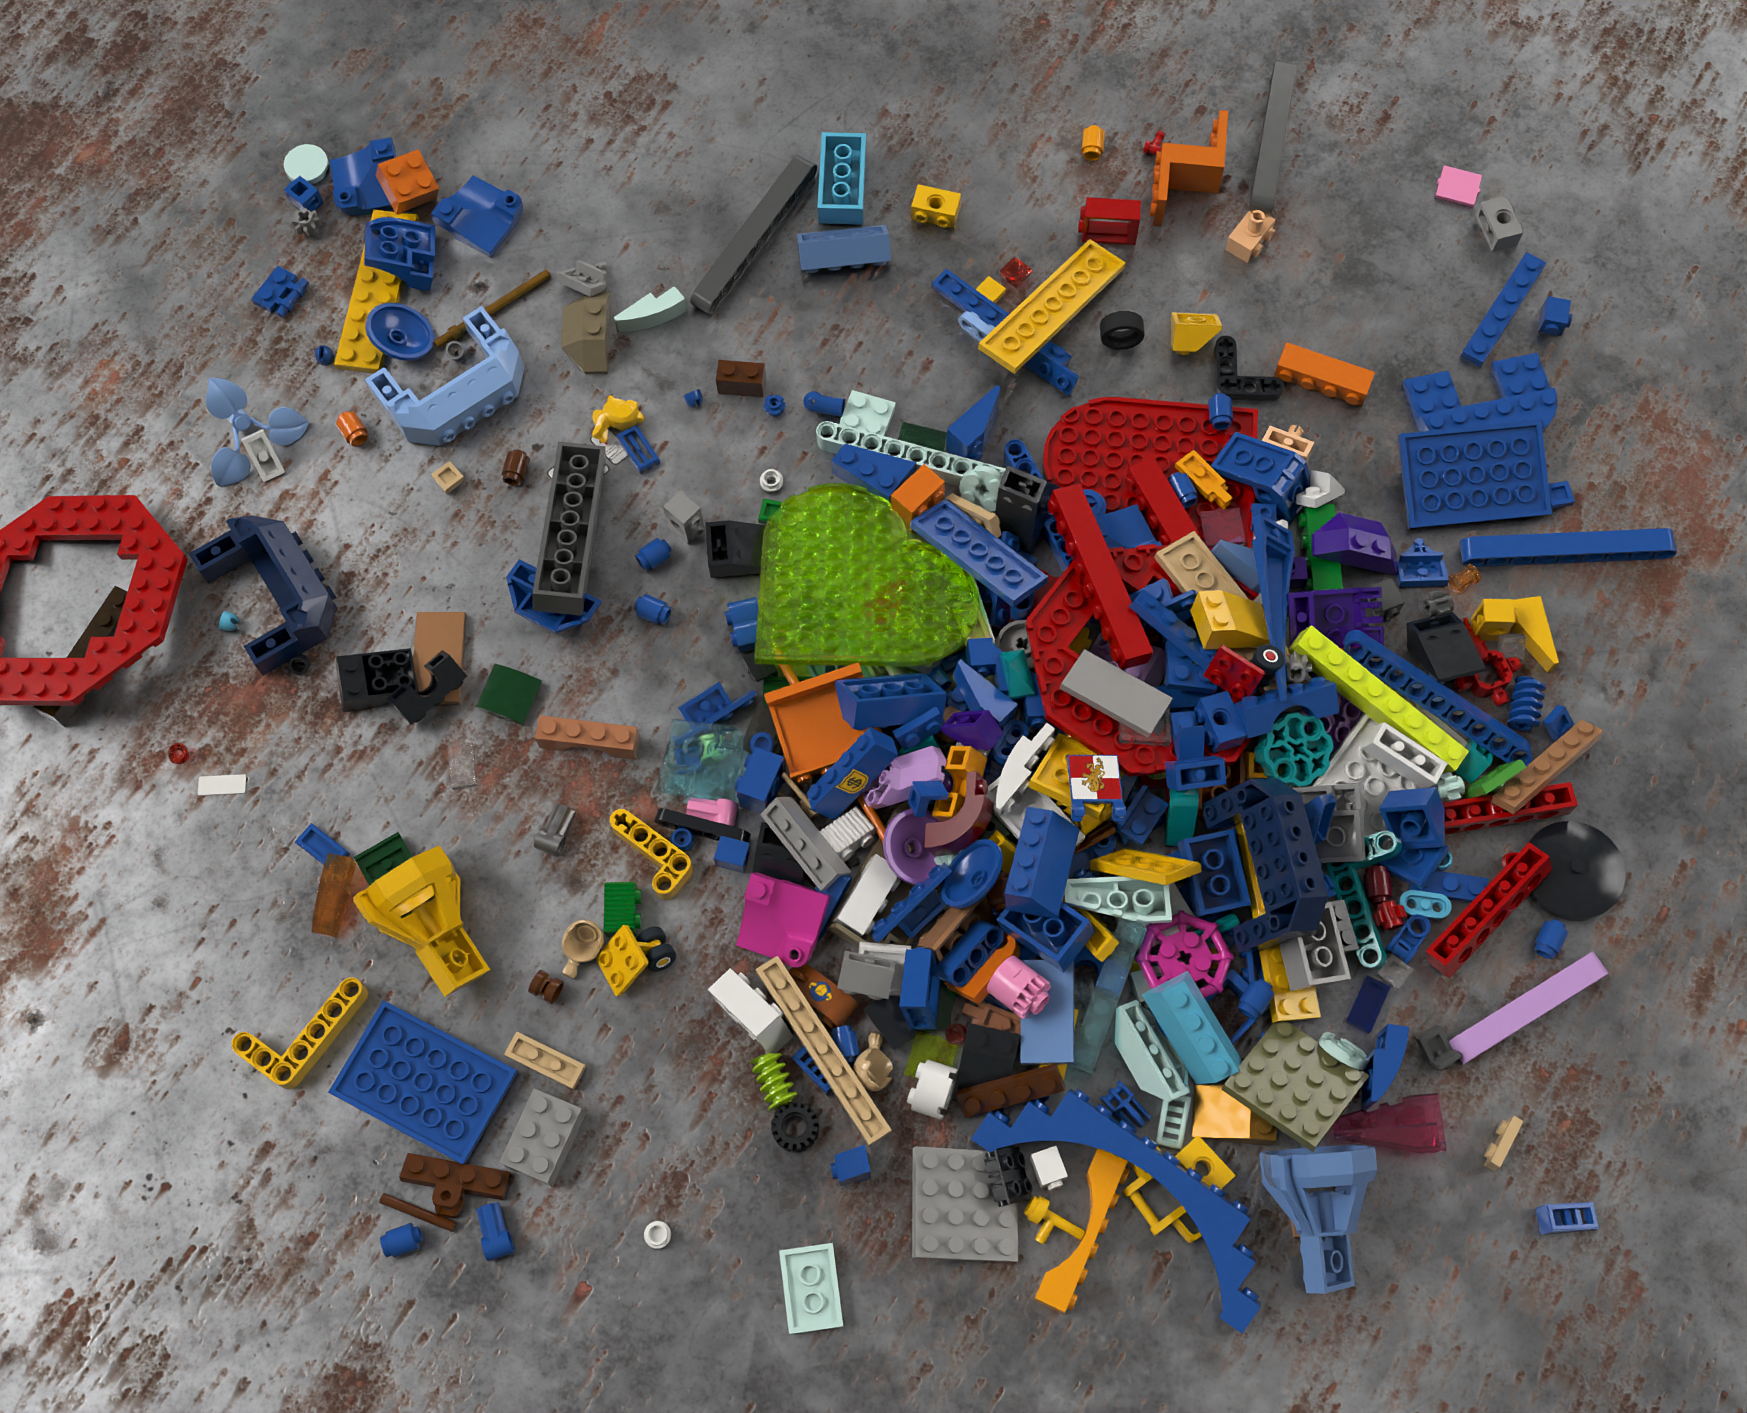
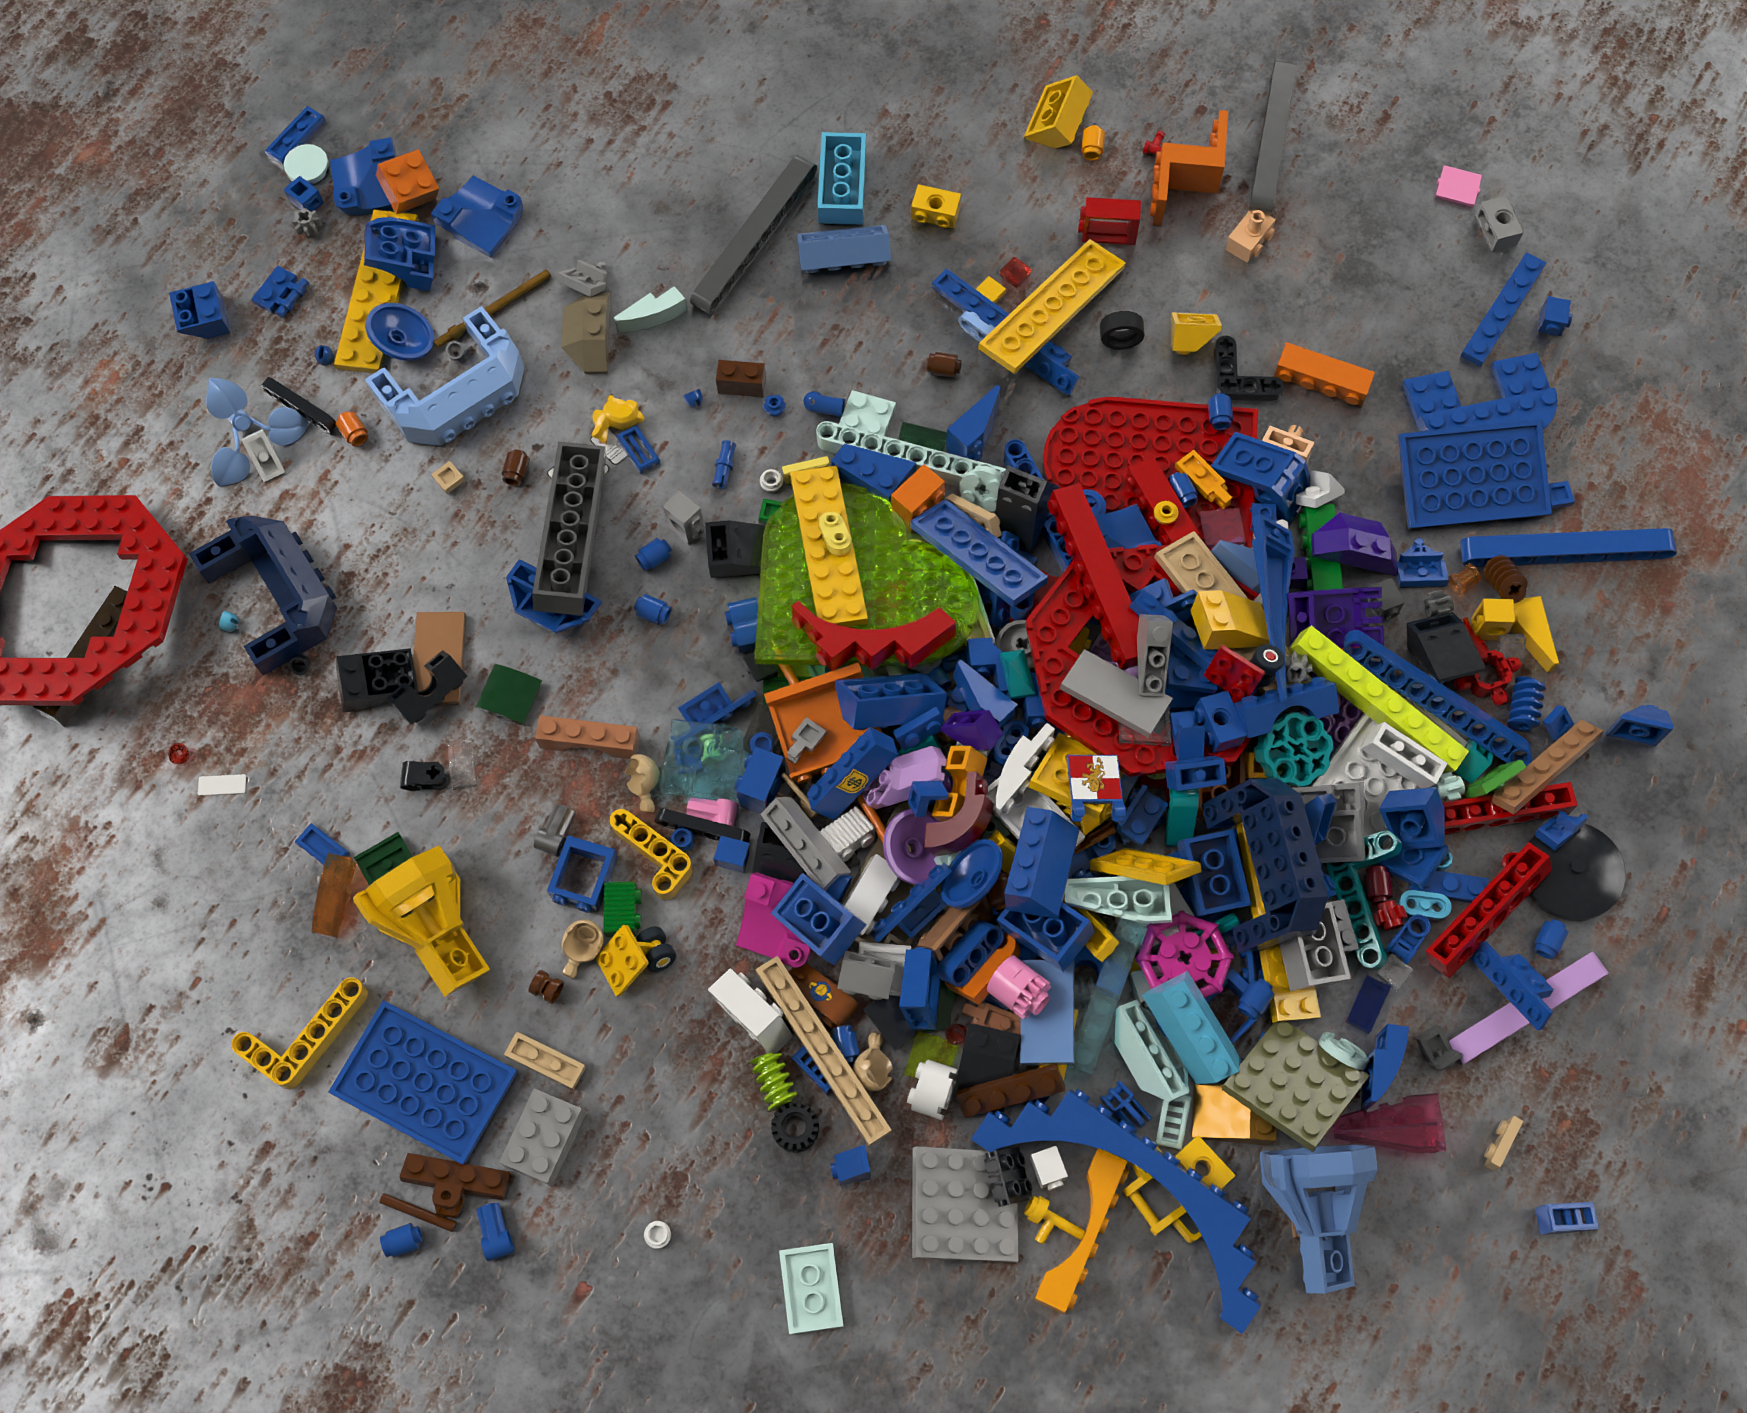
none -> blue slope [169,281,230,339]
none -> black beam [260,377,336,434]
none -> blue tile [265,106,326,166]
none -> black piece [400,761,451,791]
none -> blue window [547,835,618,913]
none -> tan hair [625,754,660,812]
none -> blue pin [712,440,737,489]
none -> blue slope [770,873,867,966]
none -> light yellow tile [782,456,830,485]
none -> light grey plate [787,717,827,764]
none -> yellow plate [790,466,868,627]
none -> red arch [791,601,956,671]
none -> light yellow plate [819,512,851,555]
none -> reddish brown brick [927,352,962,378]
none -> yellow slope [1024,75,1093,149]
none -> light grey slope [1137,614,1173,696]
none -> yellow plate [1154,501,1178,525]
none -> blue bracket [1471,941,1554,1030]
none -> reddish brown piece [1483,555,1528,603]
none -> blue slope [1534,811,1589,851]
none -> blue slope [1606,705,1673,746]

